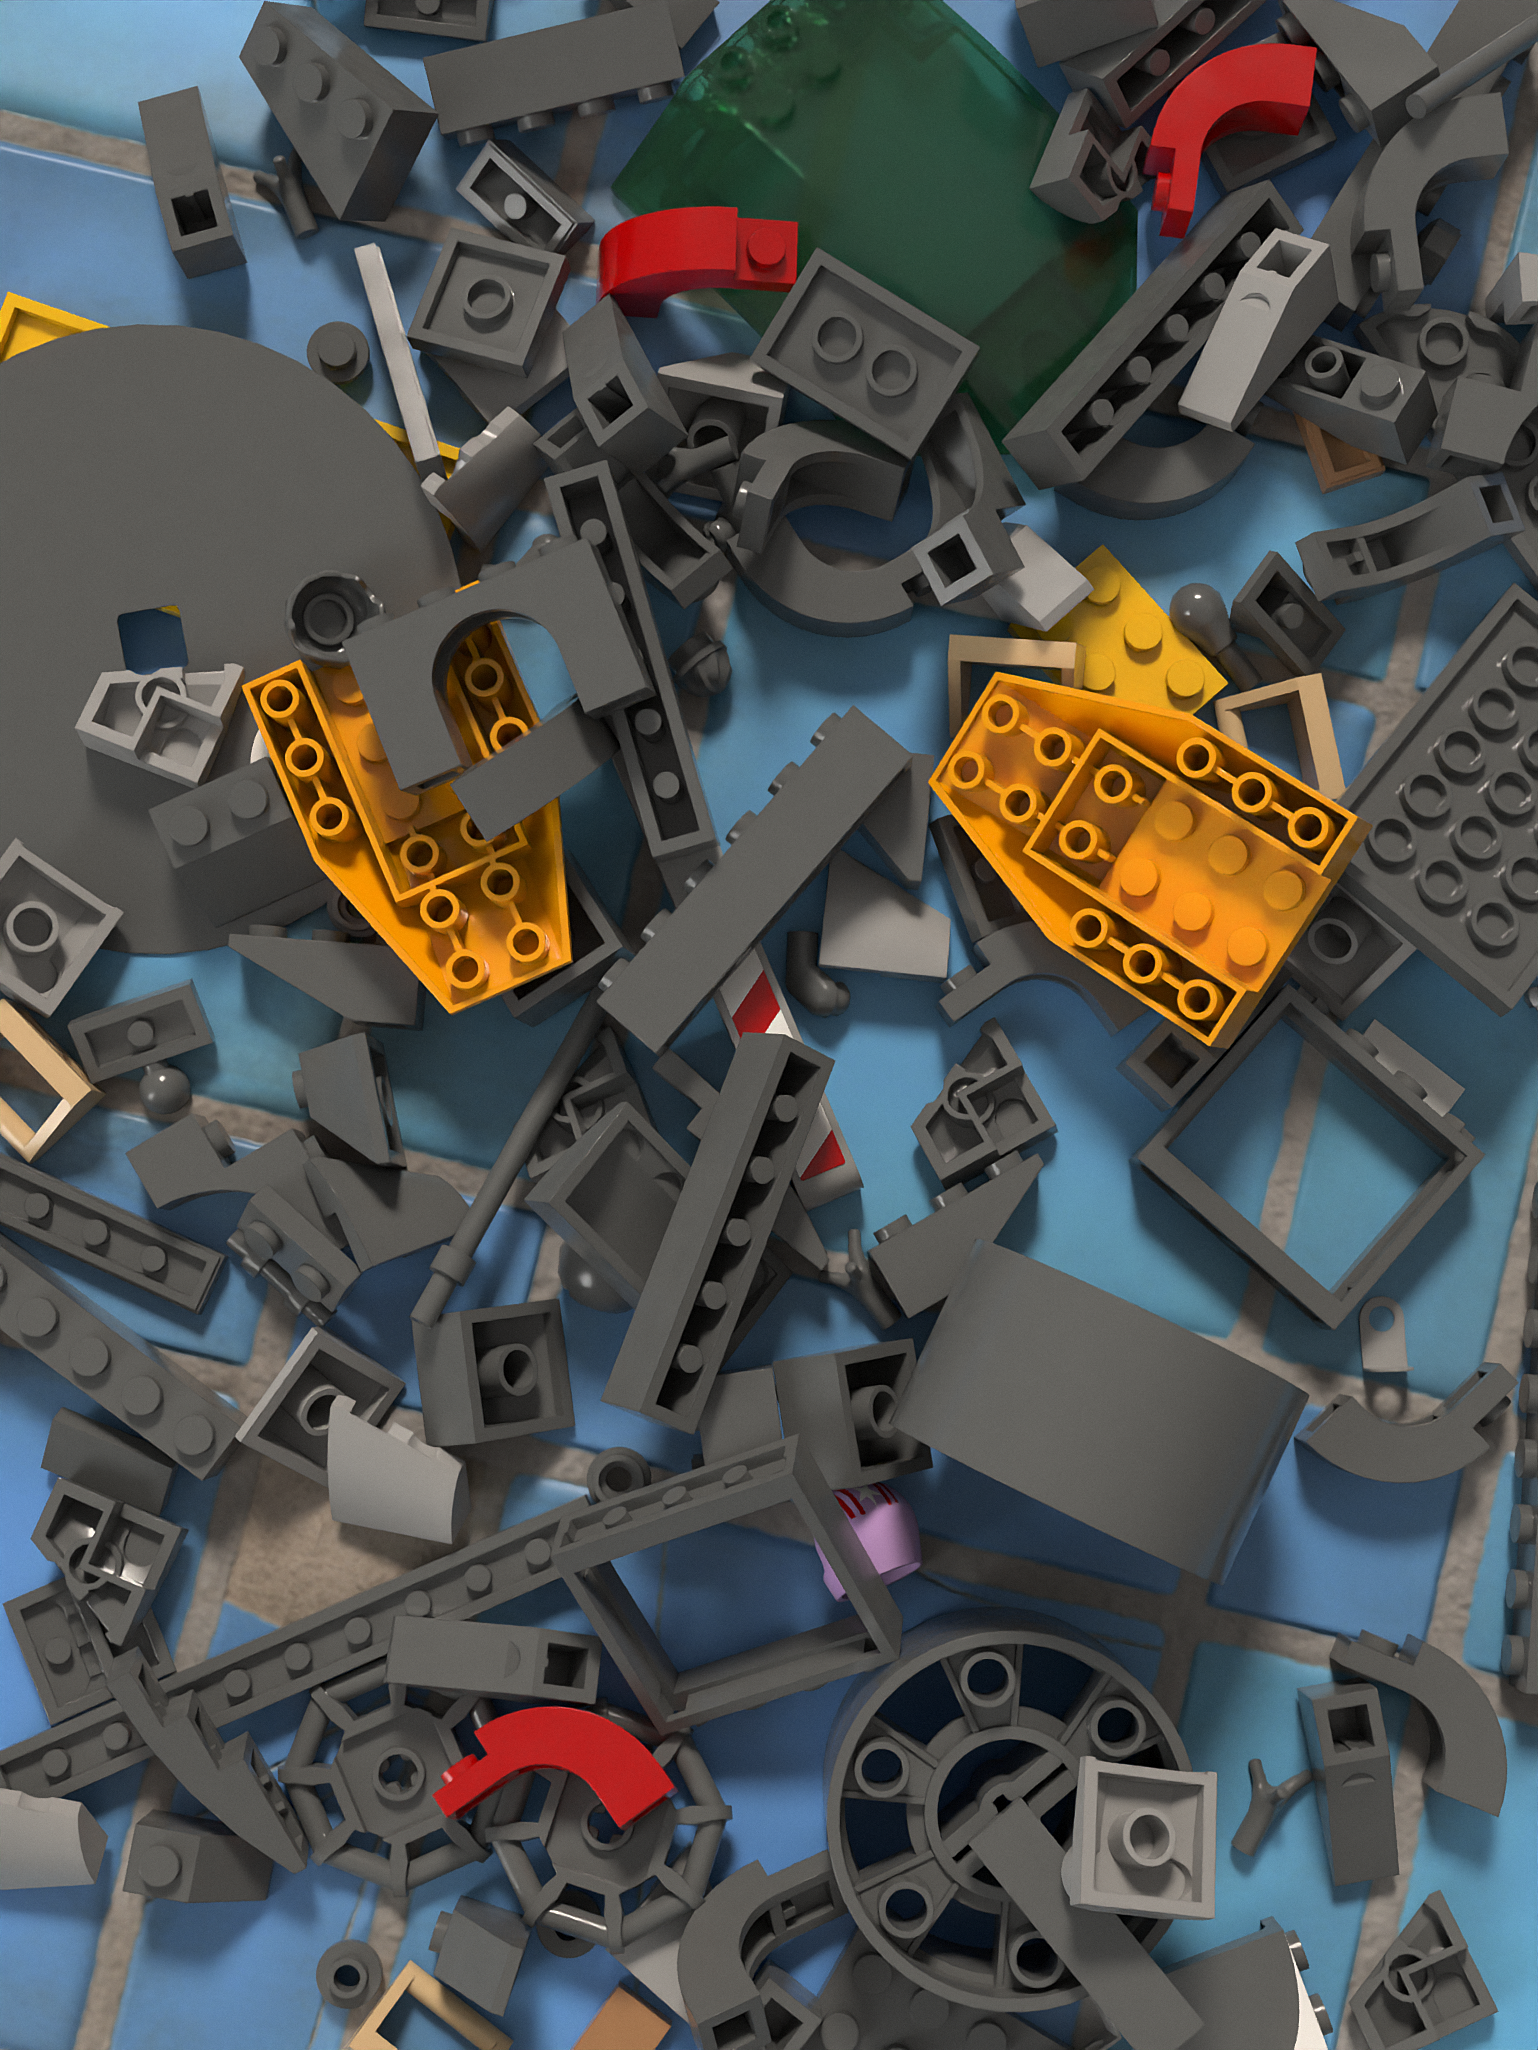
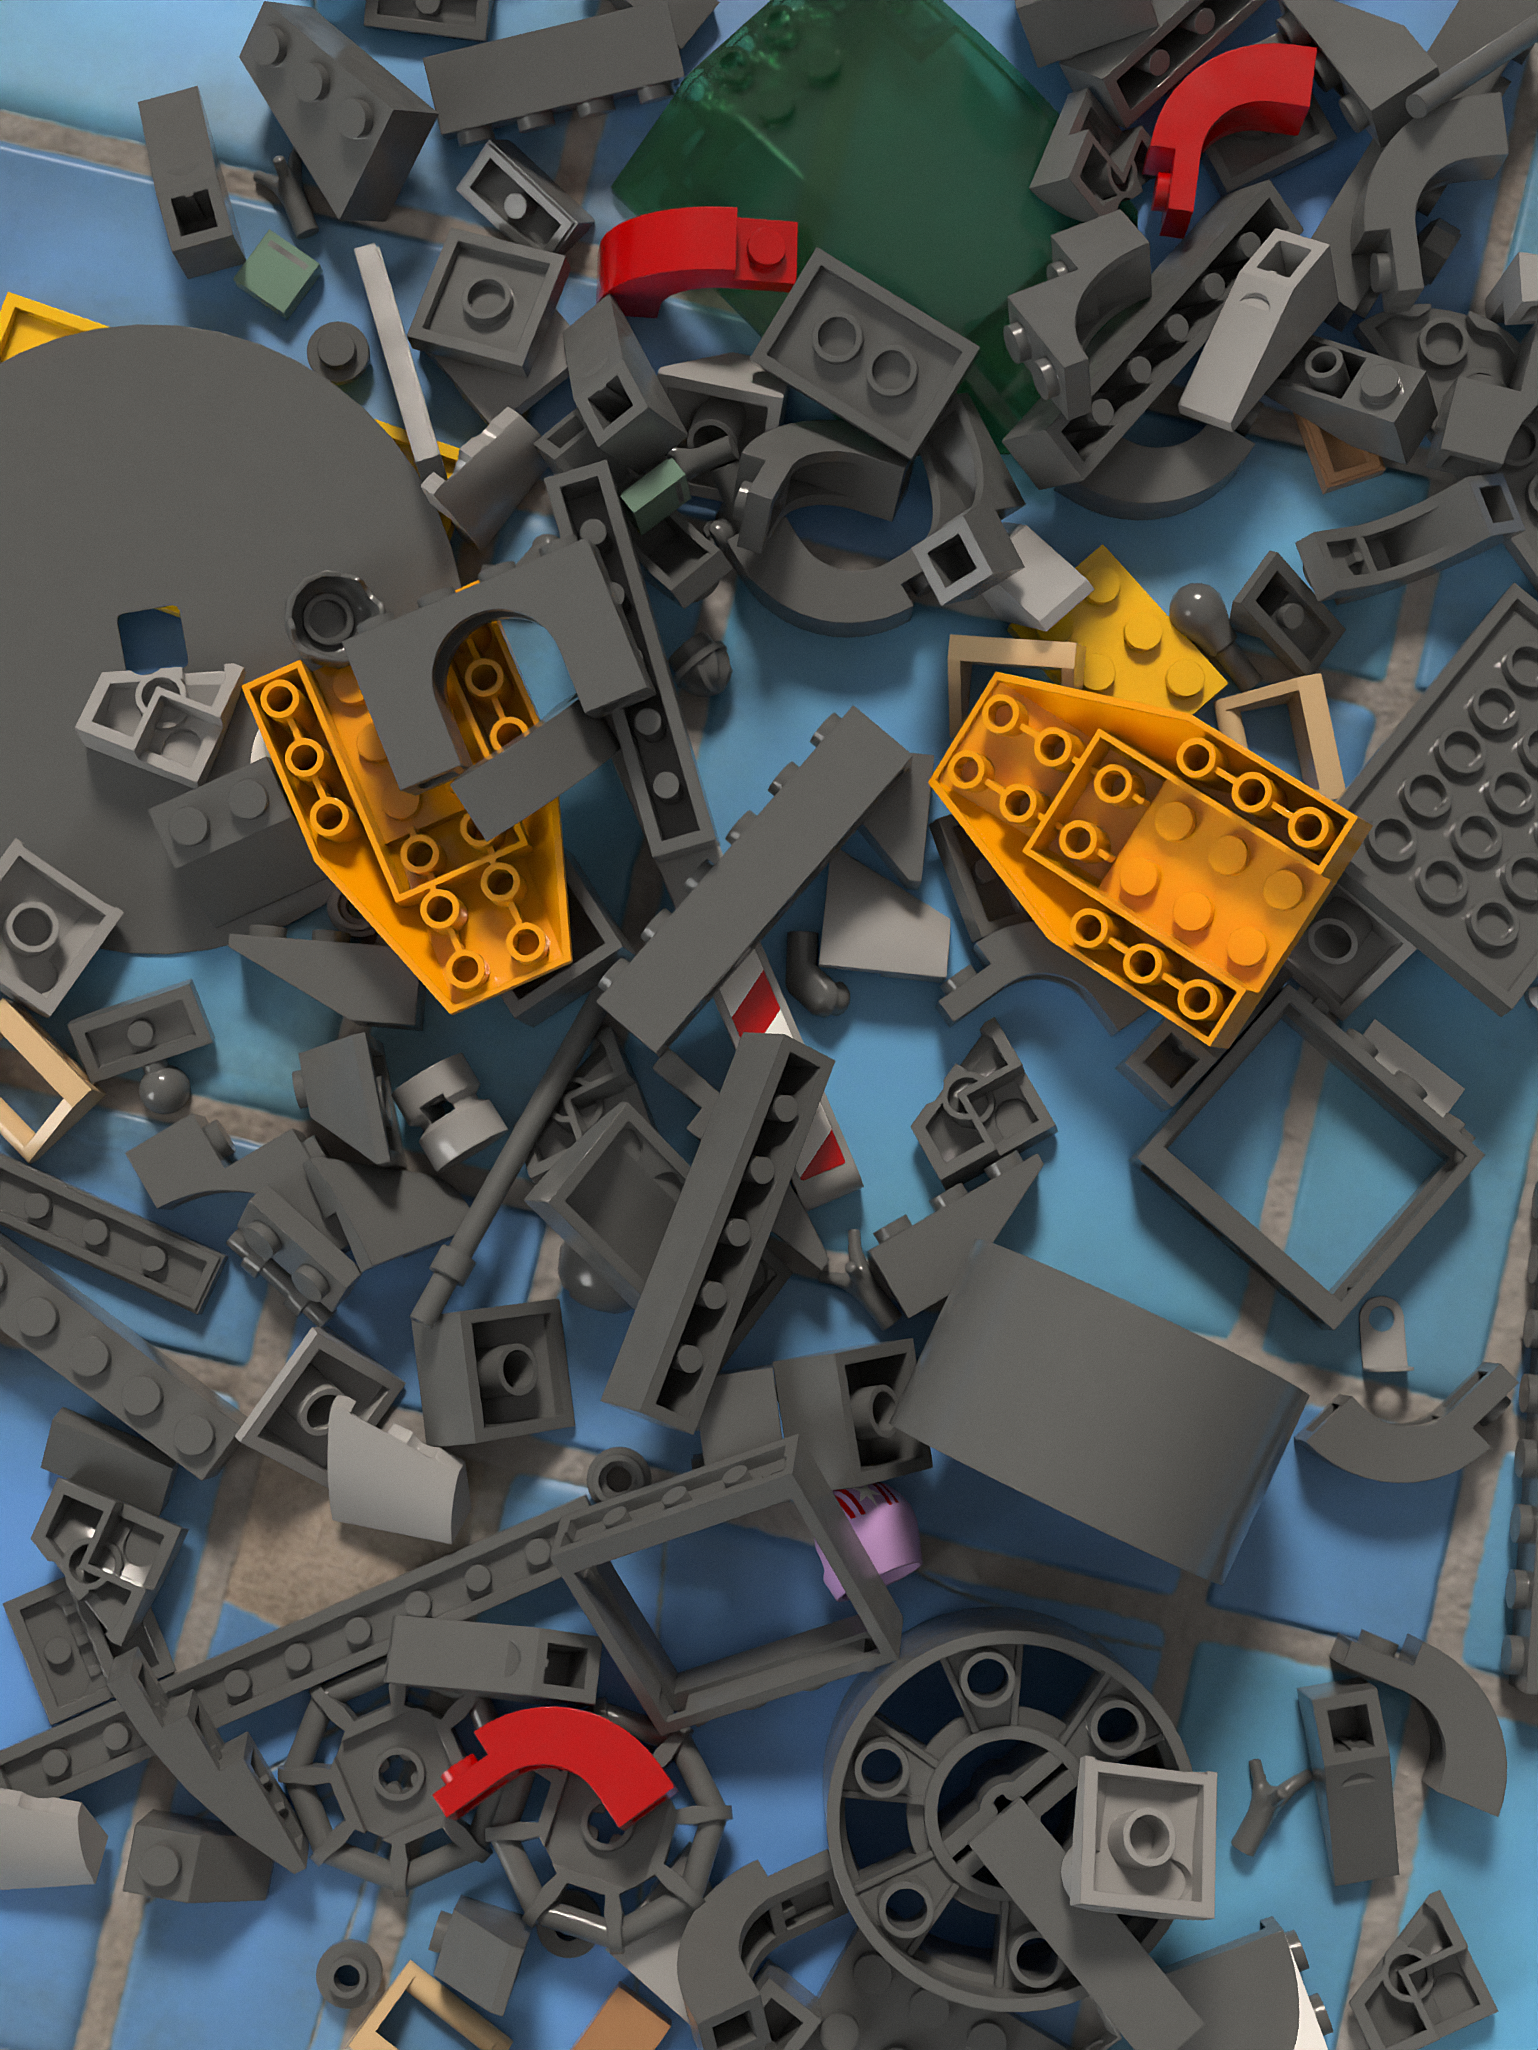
none -> sand green tile [233,229,323,320]
none -> light grey wheel [391,1053,509,1173]
none -> sand green tile [620,458,692,536]
none -> dark grey arch [1003,209,1152,421]

